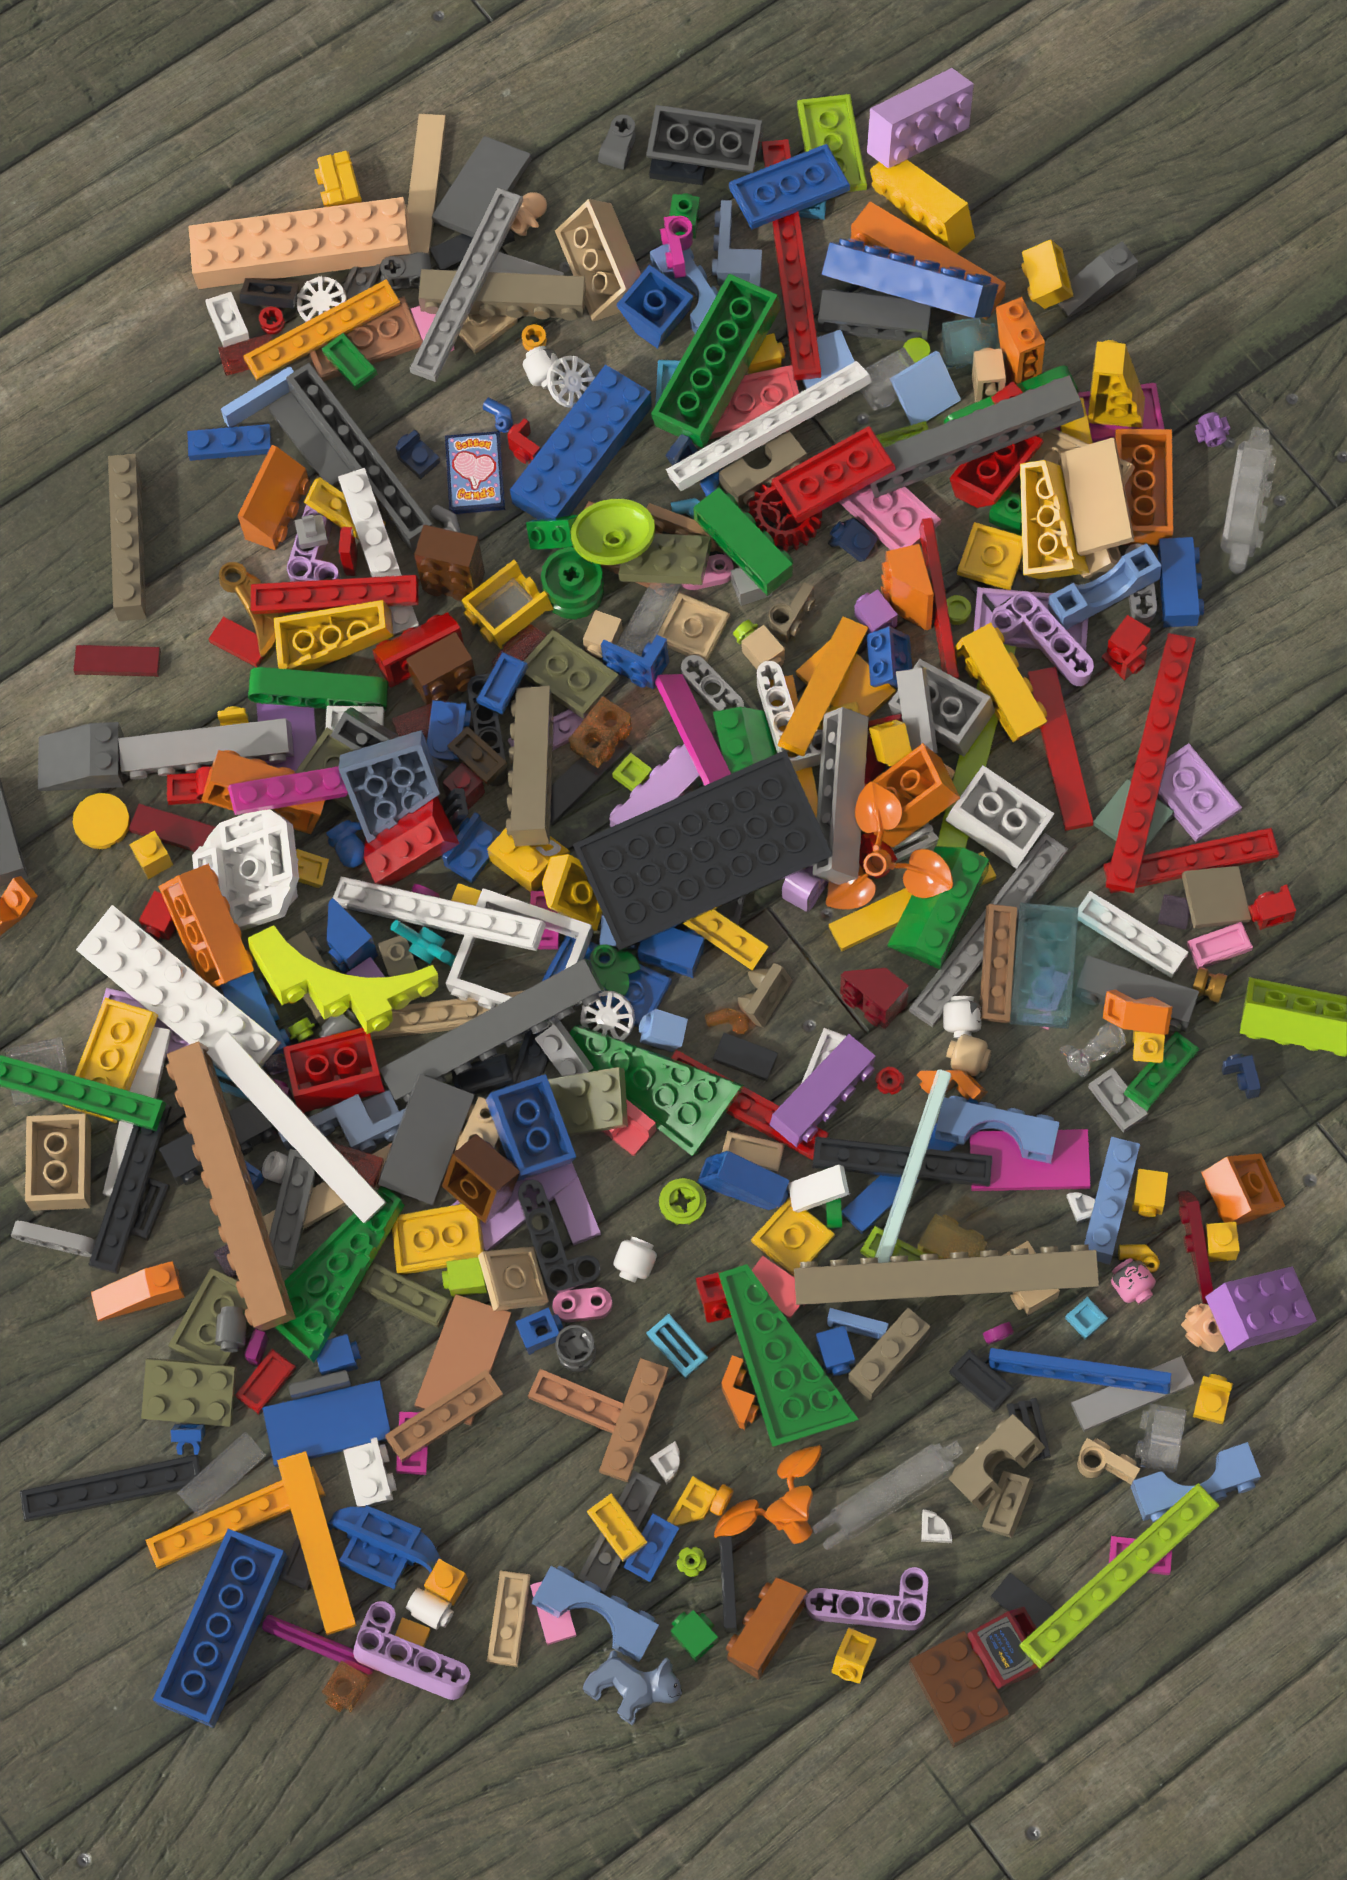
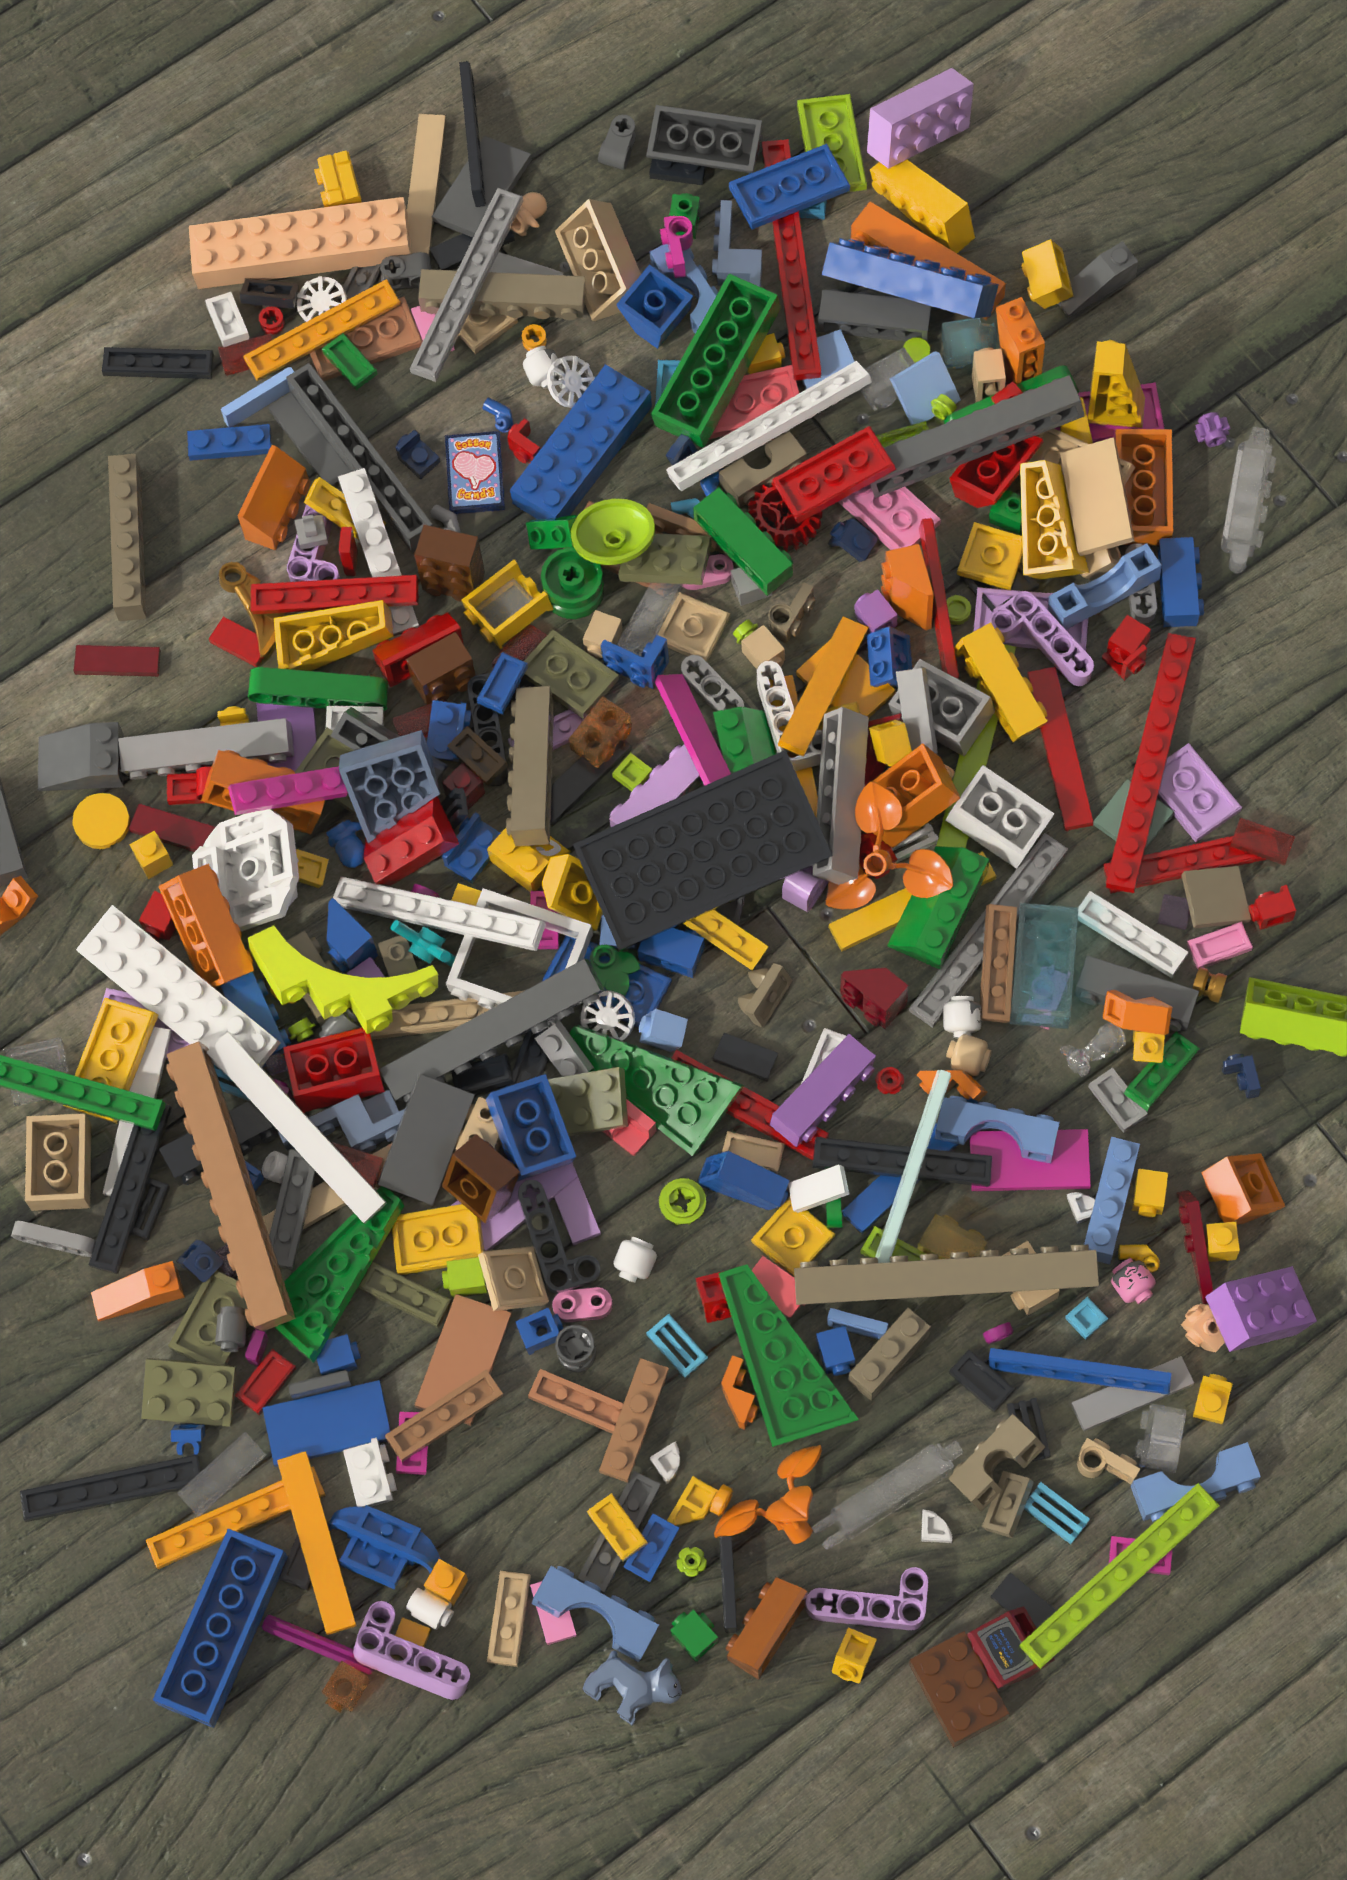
clear orange arm [705,1008,749,1034] -> none
none -> black tile [102,347,214,379]
none -> dark blue bracket [176,1239,223,1282]
none -> black tile [459,61,486,207]
none -> lime plate [931,394,957,420]
none -> medium azure tile [1024,1482,1090,1544]
none -> clear red tile [1230,818,1295,865]

